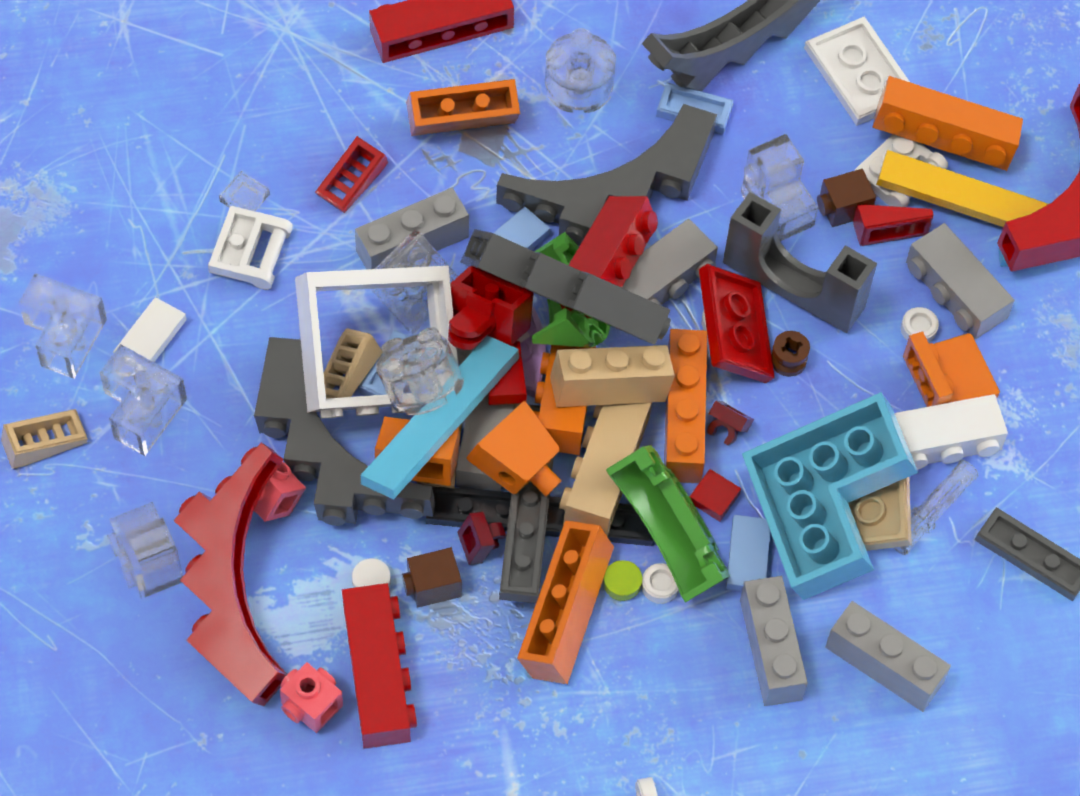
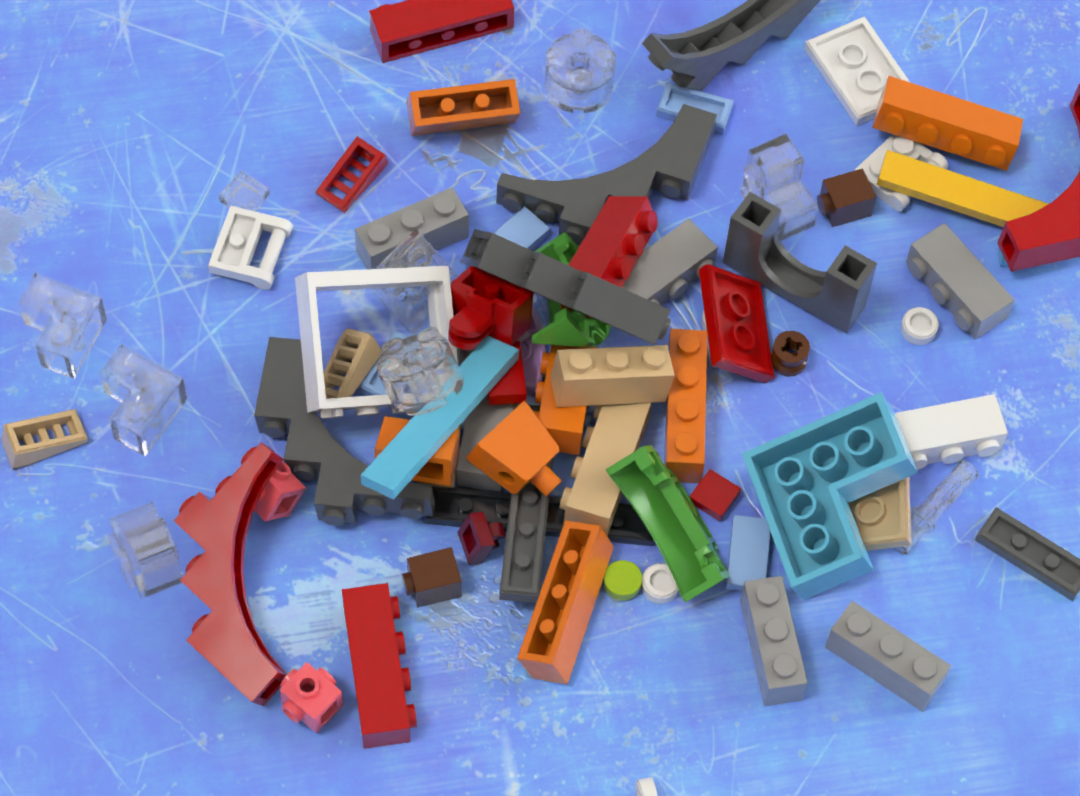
white tile [113,297,187,375] -> none
white tile [352,558,391,588] -> none
dark red tile [707,401,754,445] -> none
red slope [853,205,934,246] -> none
orange bracket [903,331,1000,407] -> none

